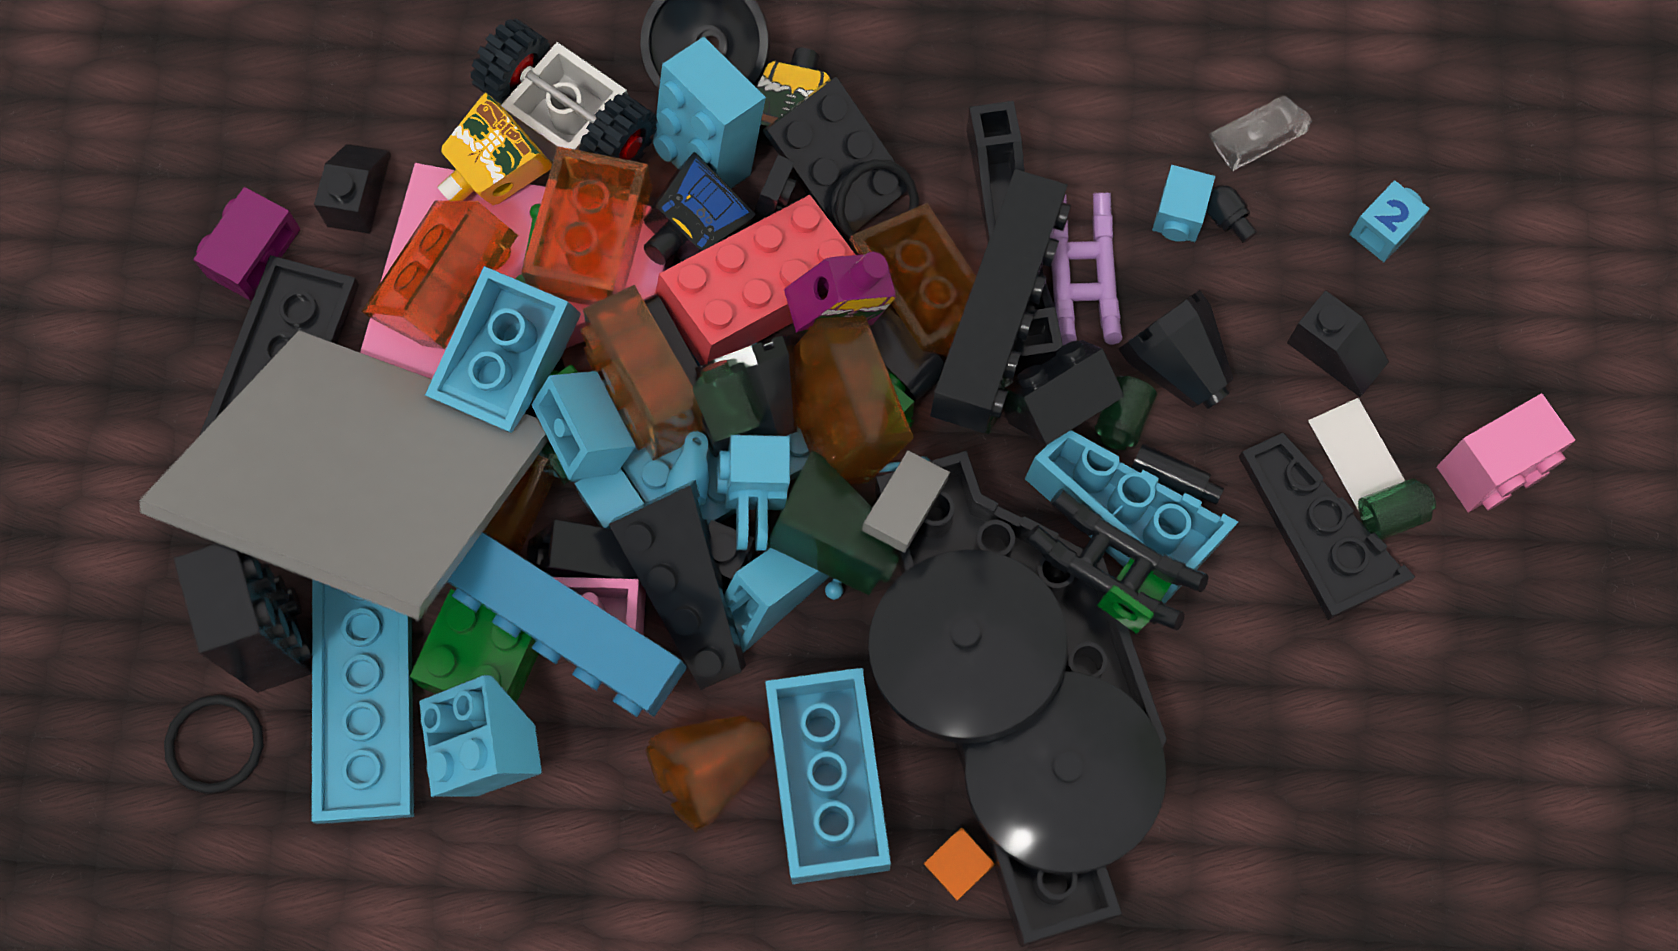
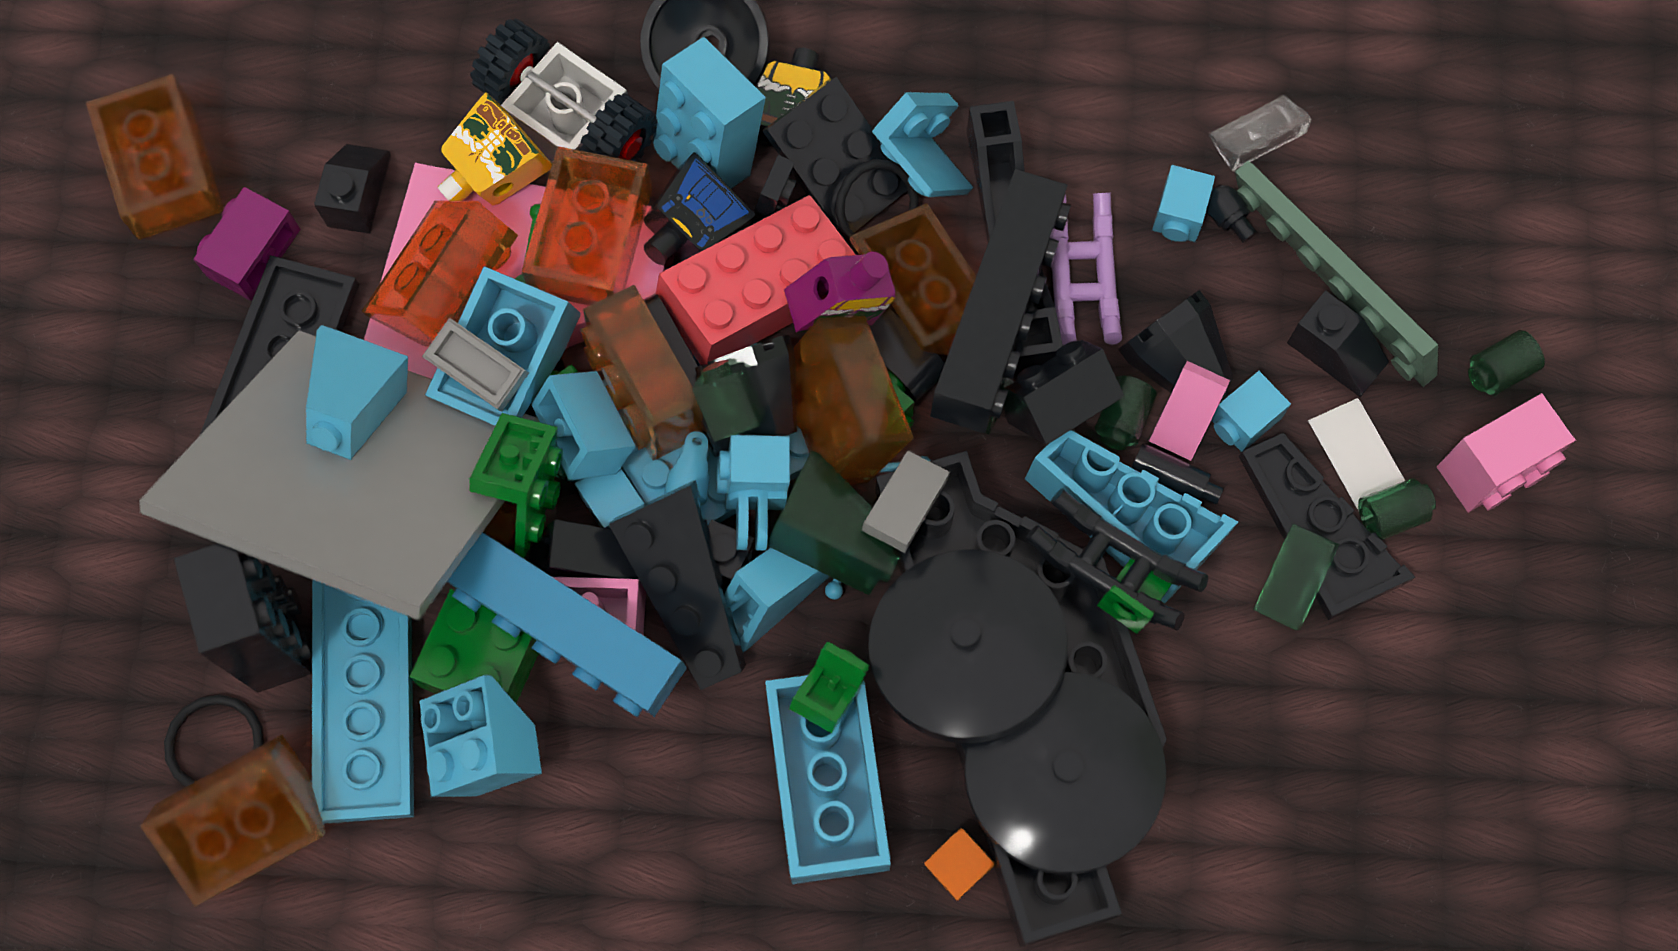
clear orange cone [645,715,771,833] -> none
medium azure brick [1350,180,1430,262] -> none
none -> clear orange brick [86,74,224,240]
none -> clear orange slope [141,734,326,906]
none -> medium azure slope [306,325,408,460]
none -> light grey tile [422,318,529,412]
none -> green bracket [469,413,563,558]
none -> green bracket [789,642,869,733]
none -> medium azure bracket [872,92,973,197]
none -> bright pink tile [1149,361,1230,461]
none -> medium azure brick [1211,371,1291,452]
none -> sand green wing [1235,160,1438,387]
none -> clear green tile [1253,524,1340,630]
none -> clear green brick [1468,330,1545,396]

